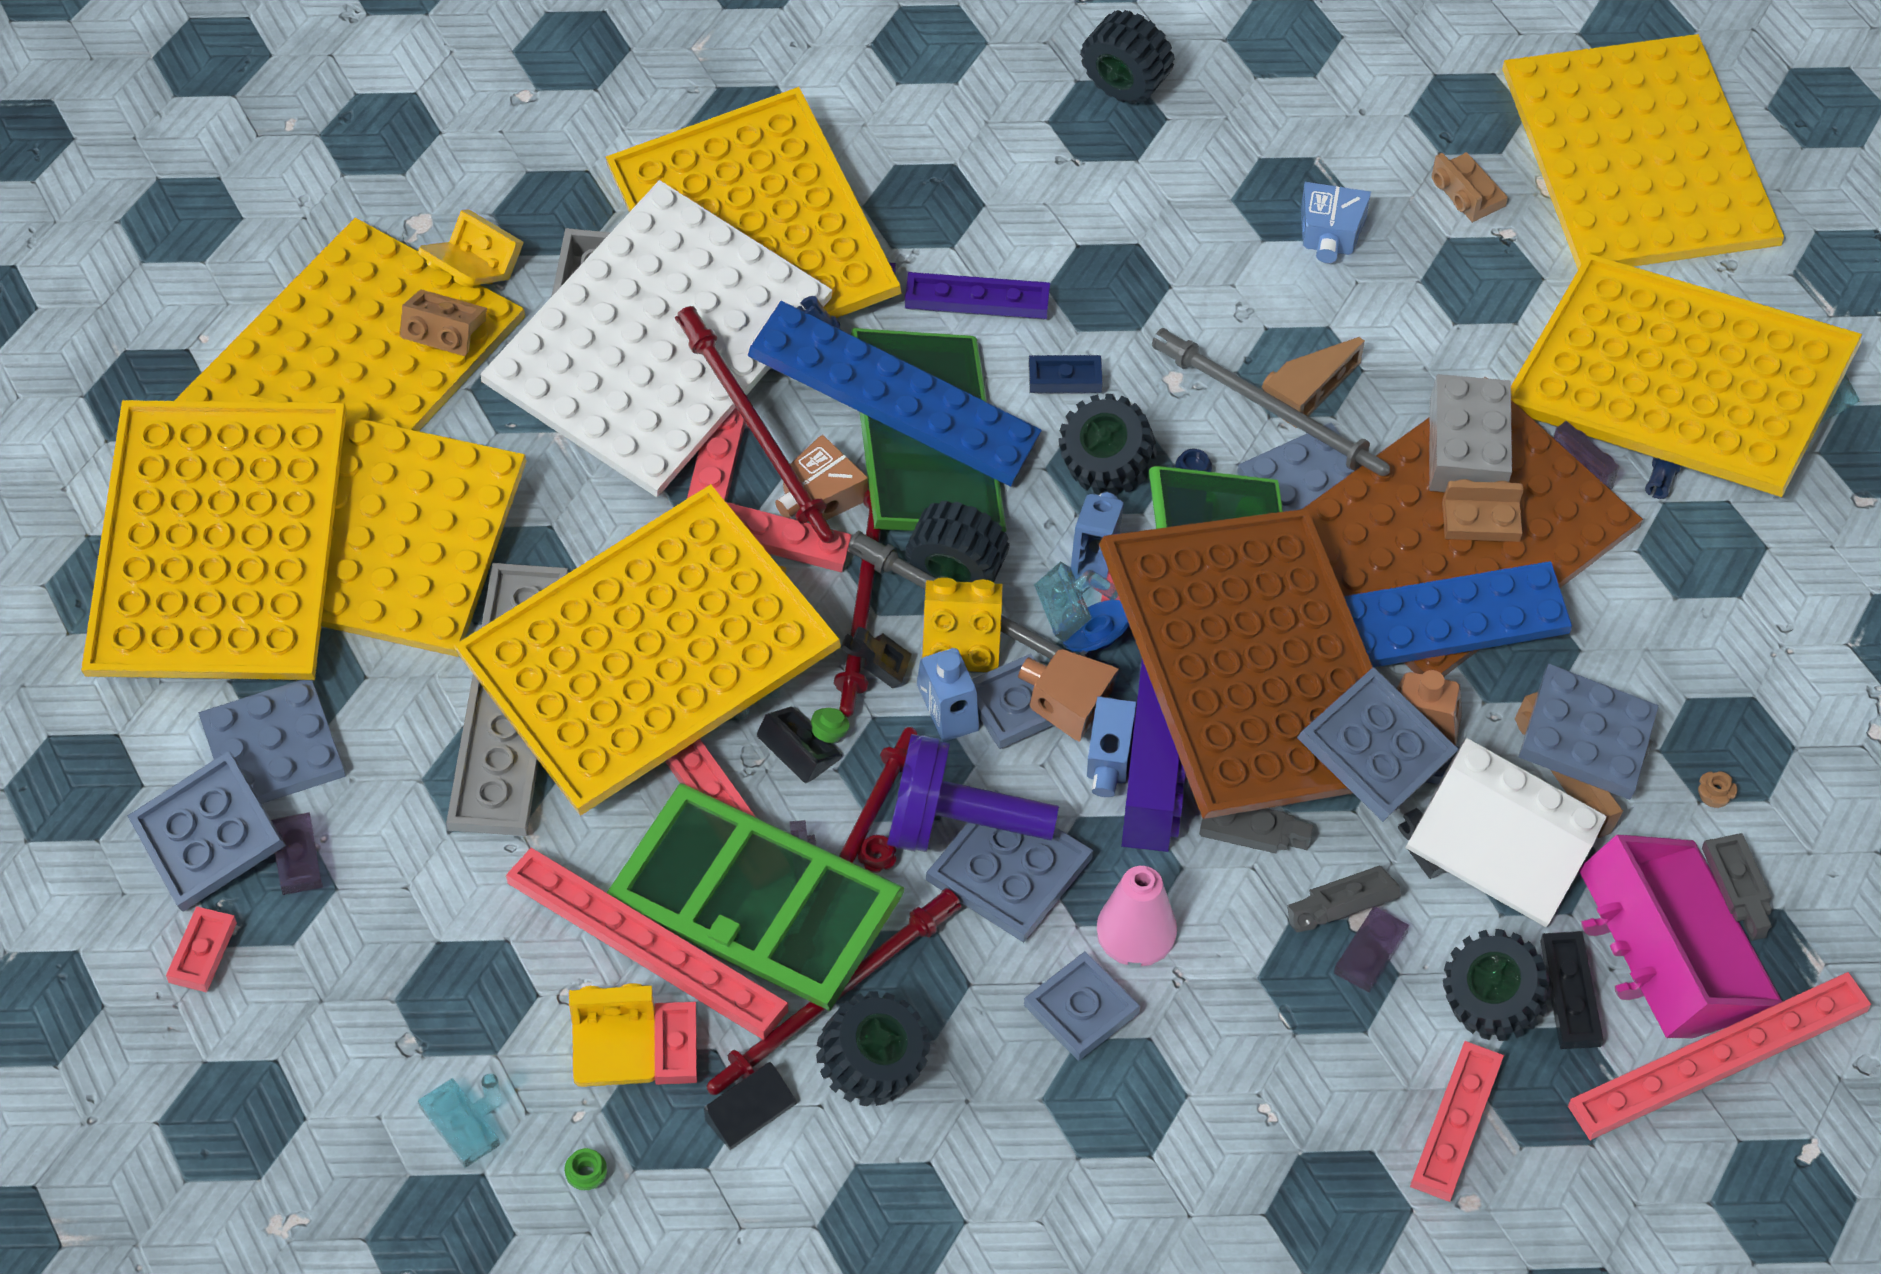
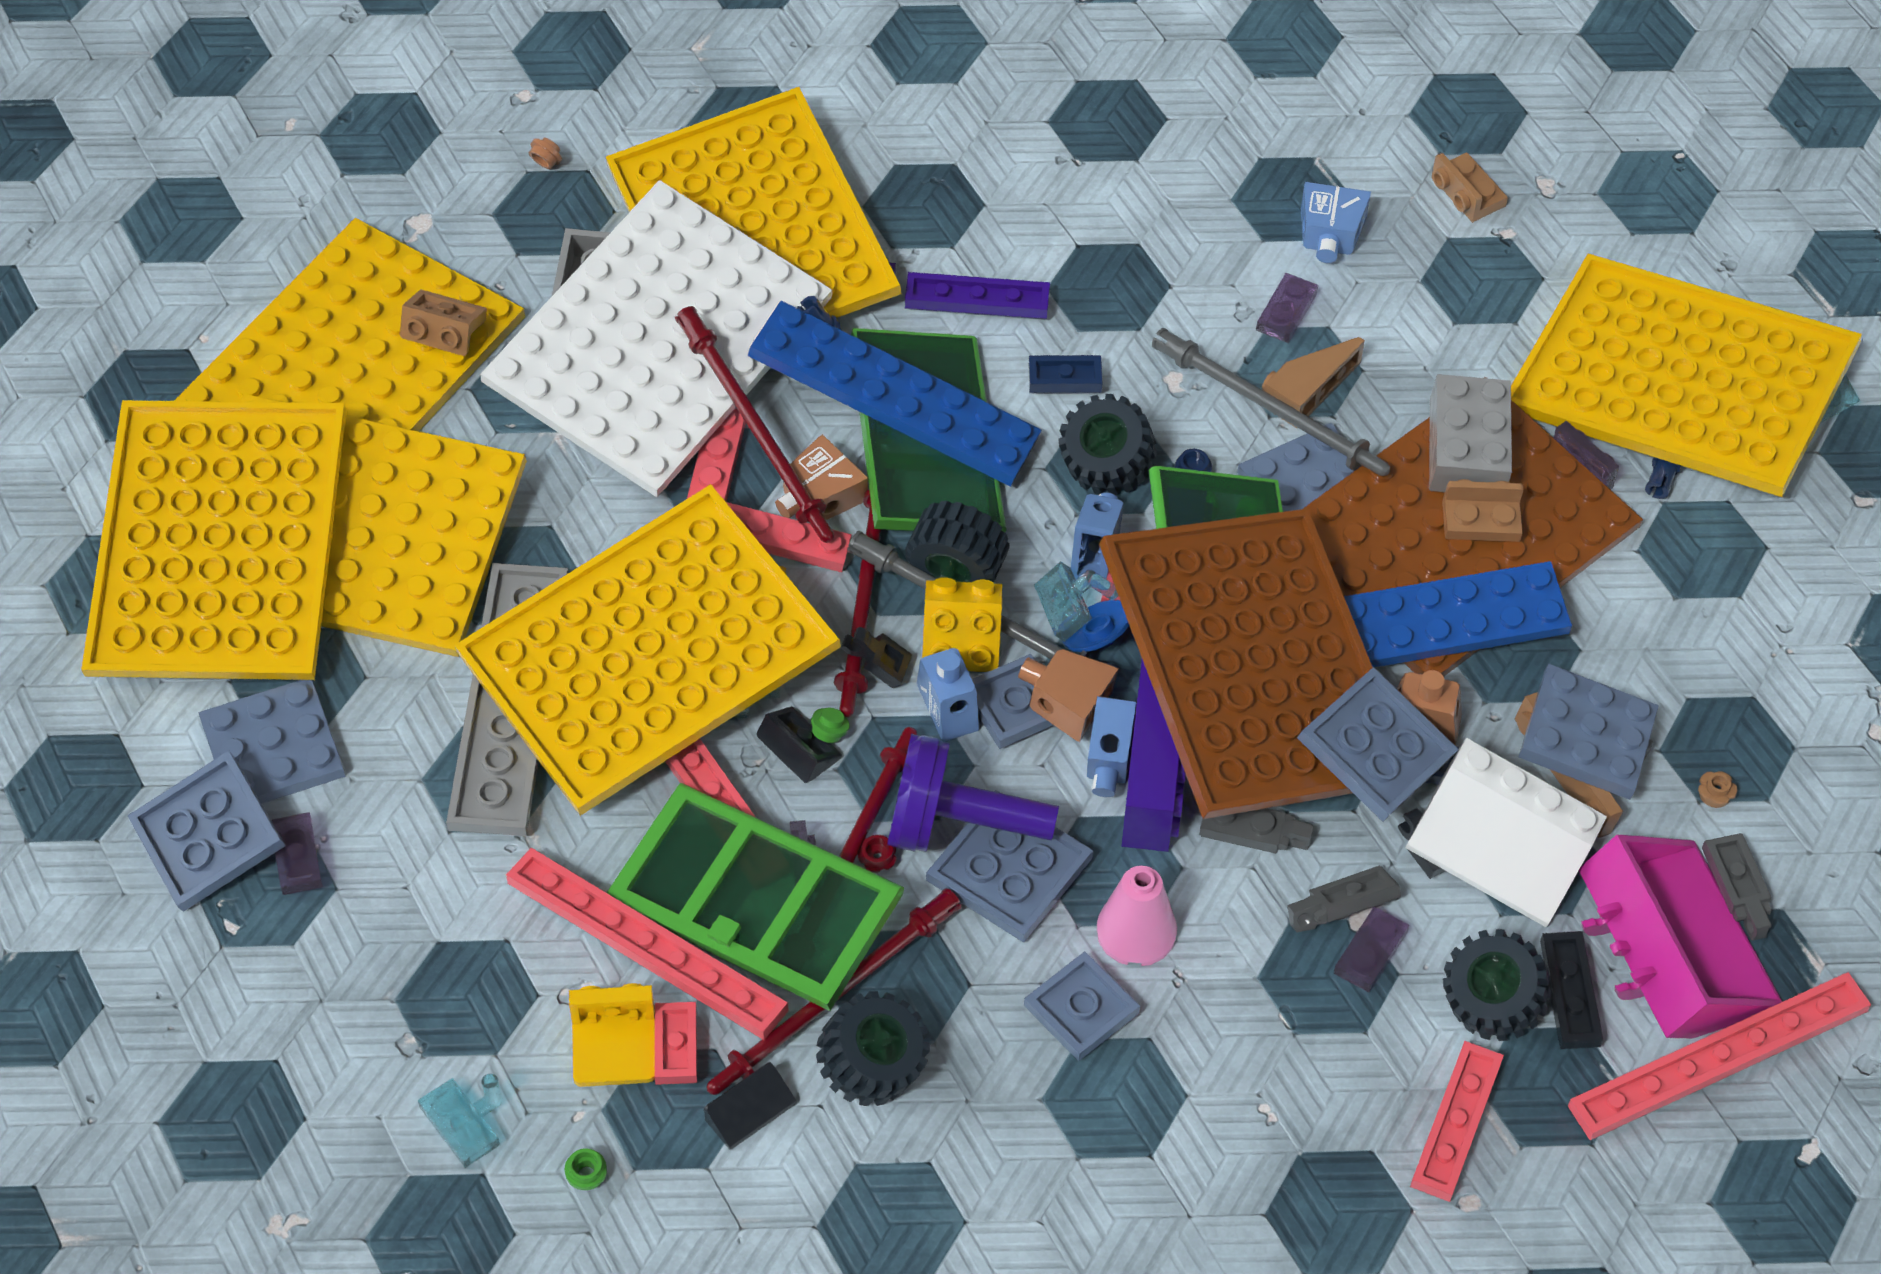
coral plate [166,906,237,992] -> none
yellow bracket [417,209,524,287] -> none
black wheel [1080,10,1175,104] -> none
yellow plate [1502,34,1784,269] -> none
none -> nougat plate [528,138,562,169]
none -> clear purple plate [1256,273,1318,343]

